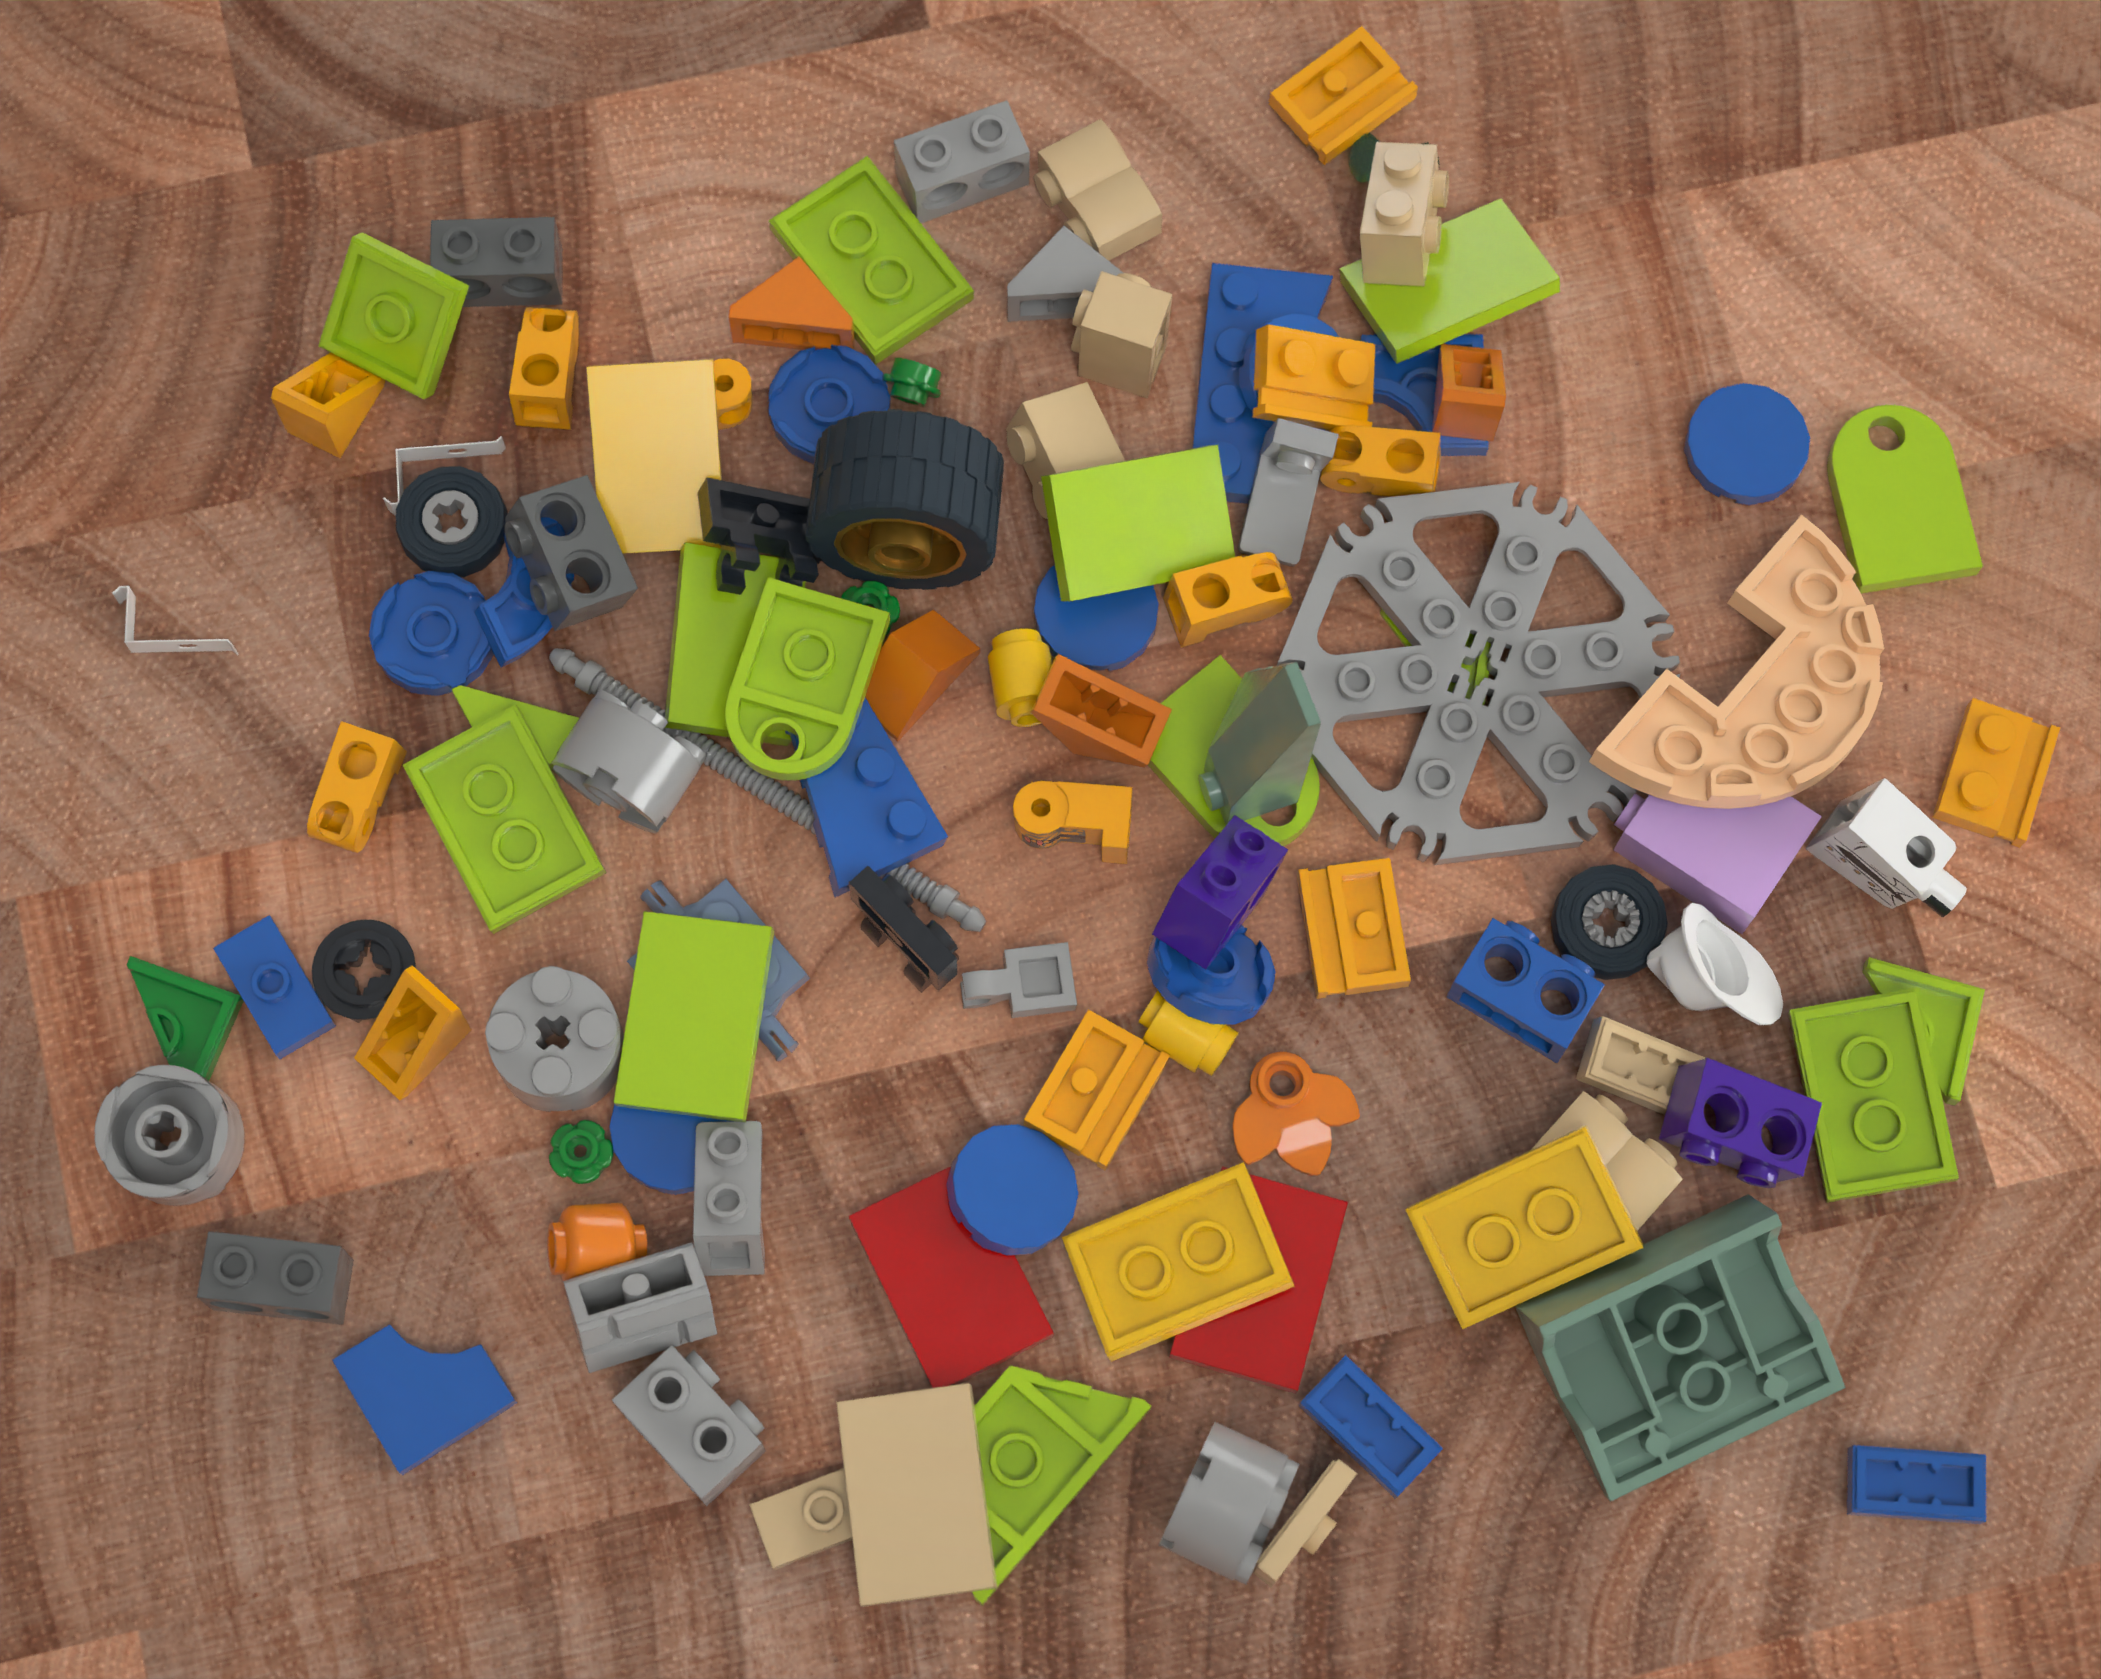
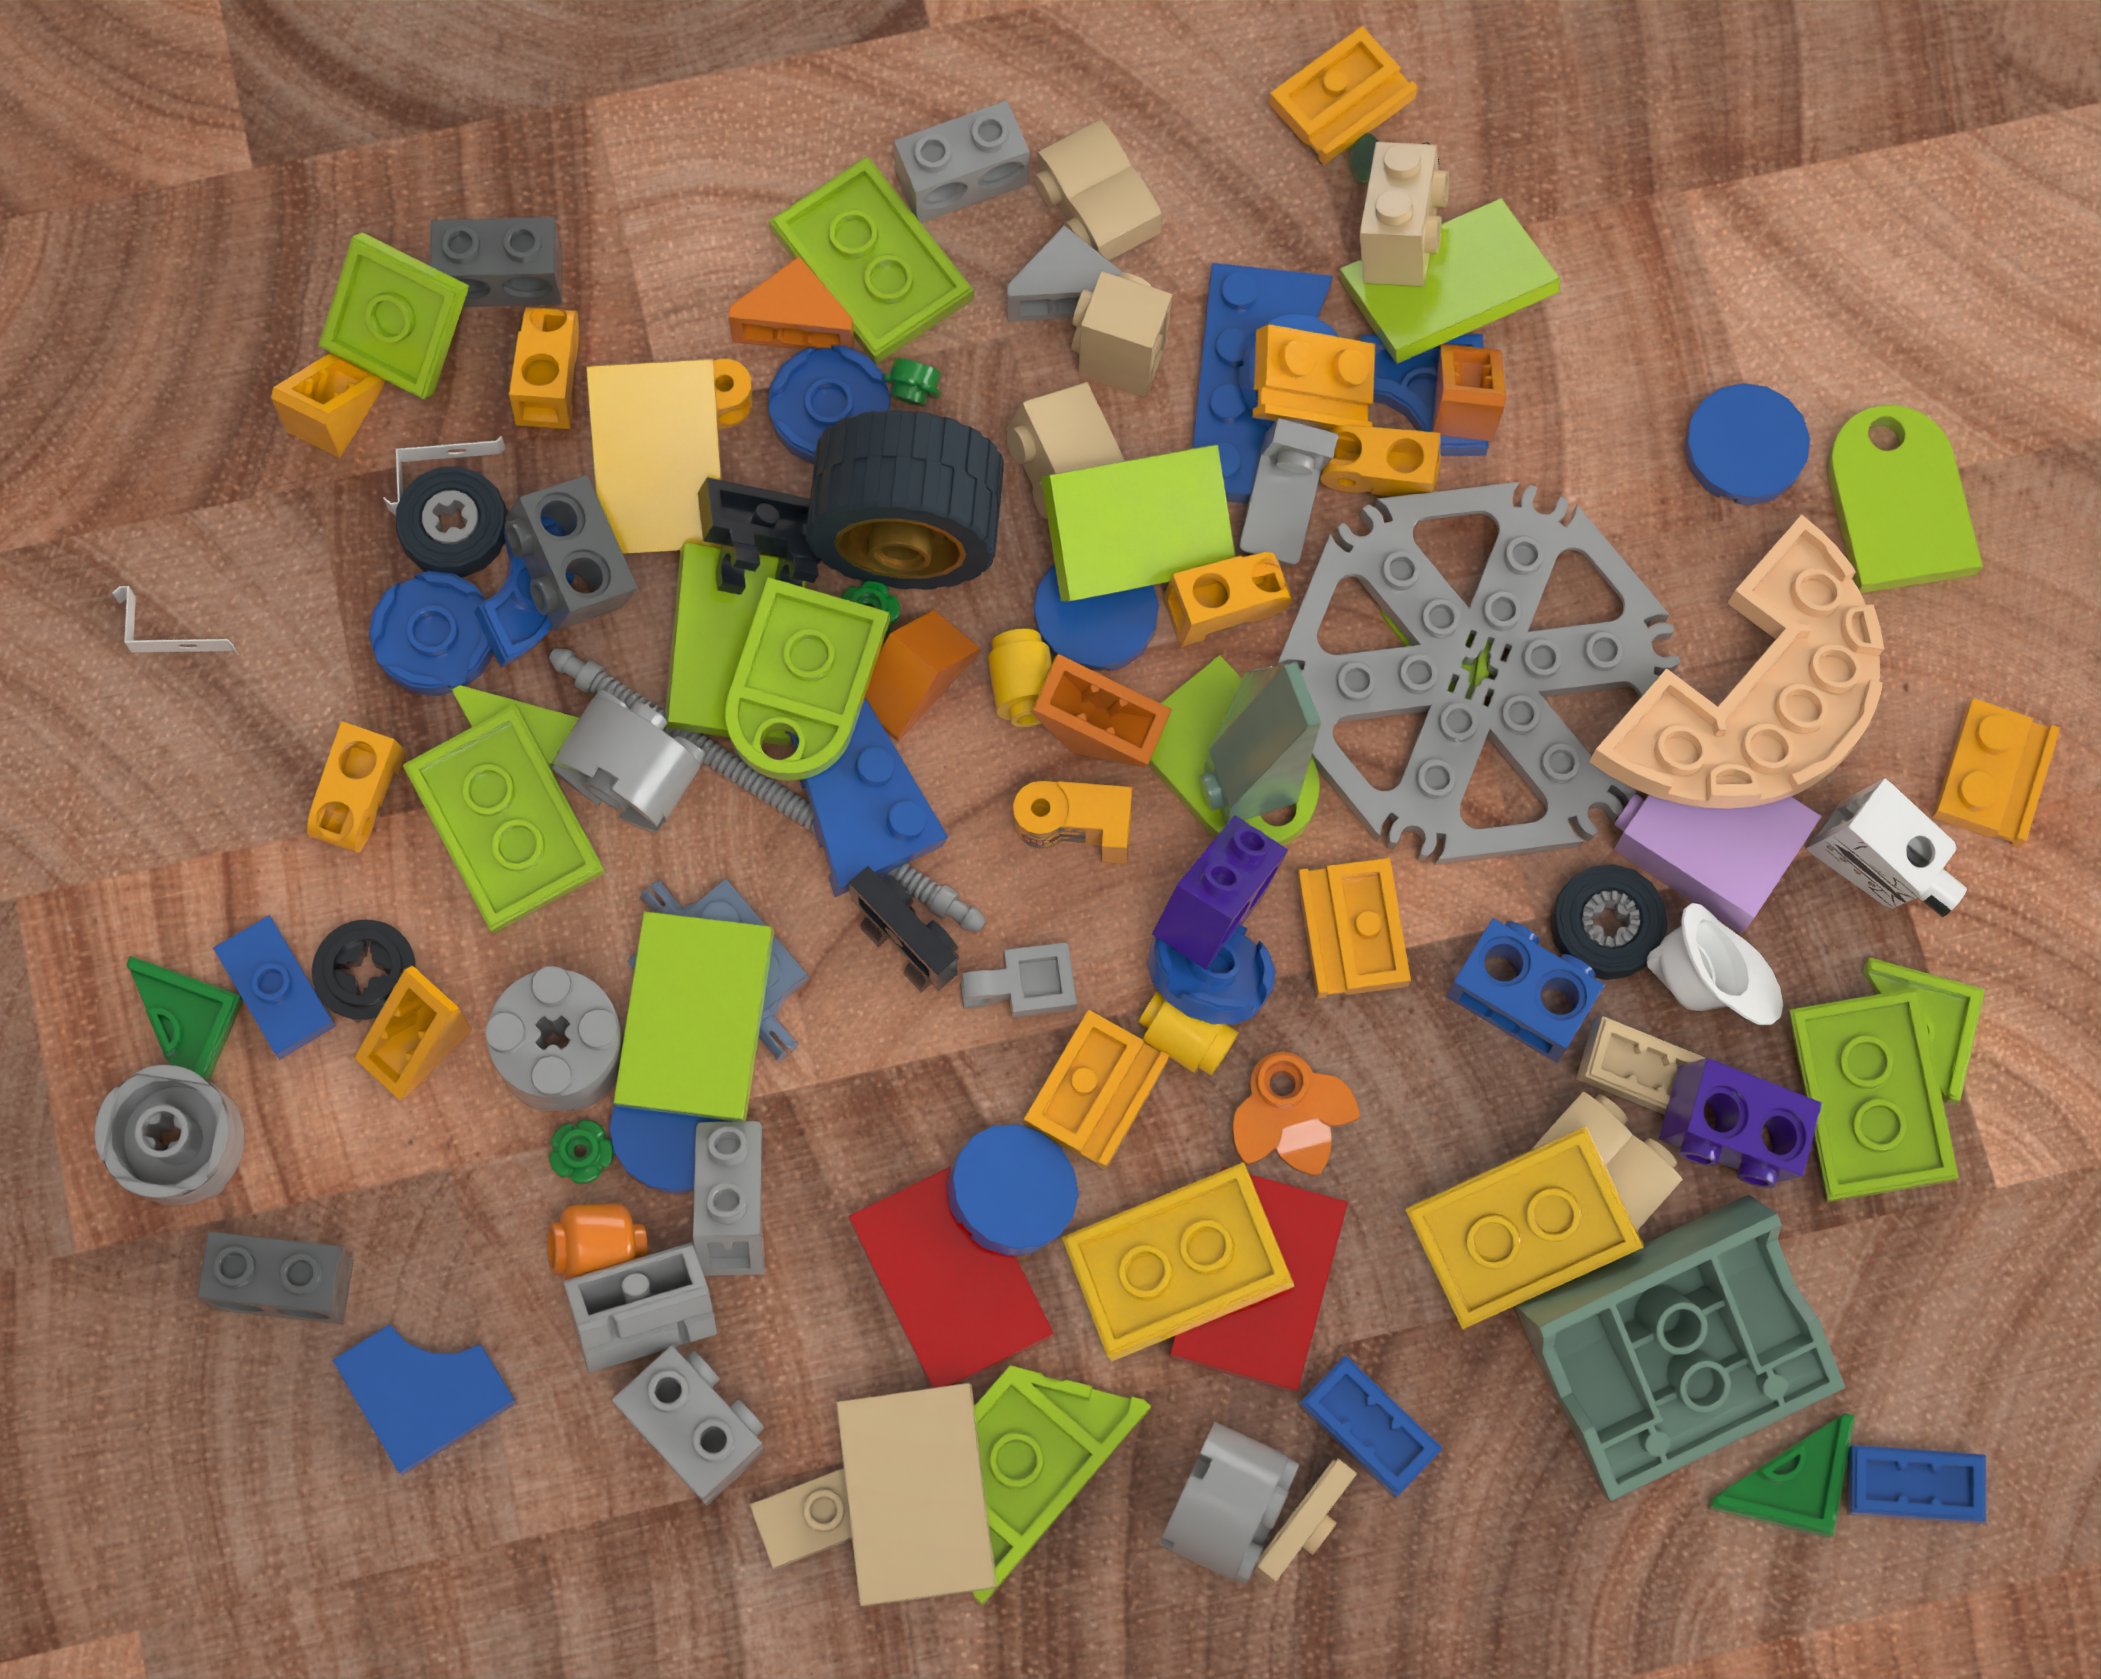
none -> green tile [1708,1413,1855,1538]

